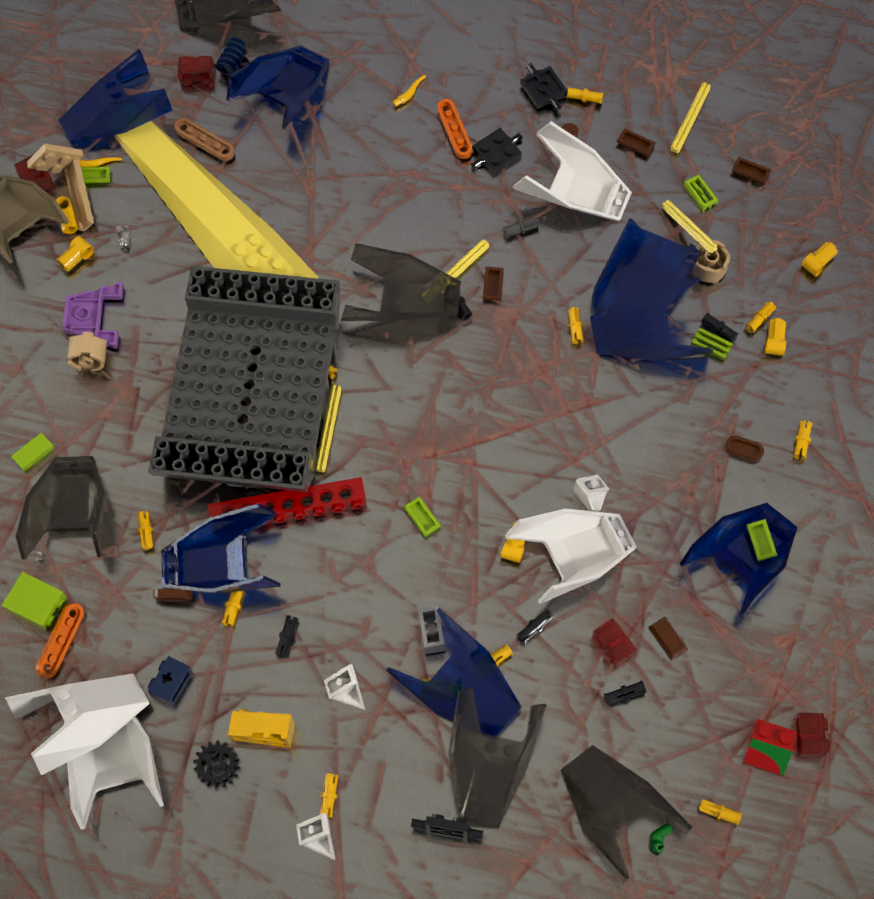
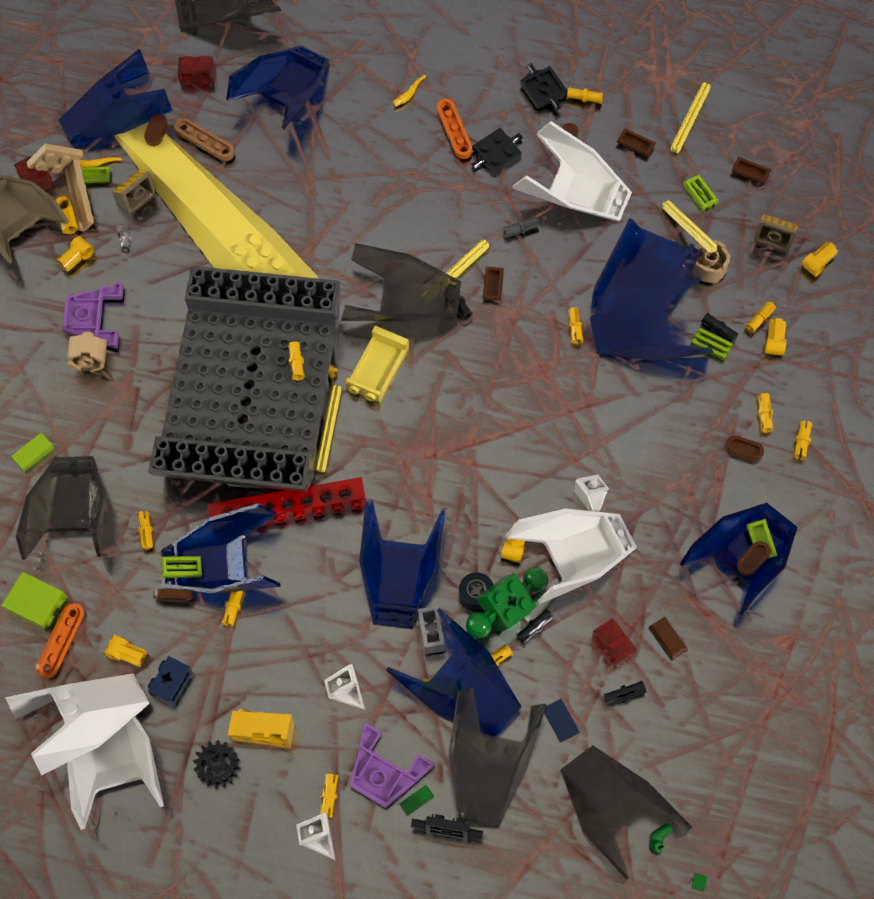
dark blue piece [215,37,248,76] -> none
black pin [275,615,299,658] -> none
lime tile [403,496,441,537] -> none
yellow axle [699,799,742,826] -> none
red slope [743,719,798,776] -> none
clear red brick [795,713,830,757] -> none
none -> yellow piece [104,635,148,668]
none -> dark tan slope [112,170,156,214]
none -> reddish brown tile [144,114,168,146]
none -> lime tile [160,556,202,578]
none -> yellow pin [288,342,305,381]
none -> light yellow panel [345,326,409,403]
none -> medium lavender wing [350,723,435,808]
none -> clear blue windscreen [359,499,447,627]
none -> green window [399,785,435,816]
none -> black wheel [459,572,494,611]
none -> green brick [466,567,548,638]
none -> dark blue sticker [542,699,580,742]
none -> green window [692,873,708,891]
none -> reddish brown tile [737,541,770,576]
none -> dark tan slope [754,214,798,252]
none -> yellow pin [757,393,774,433]

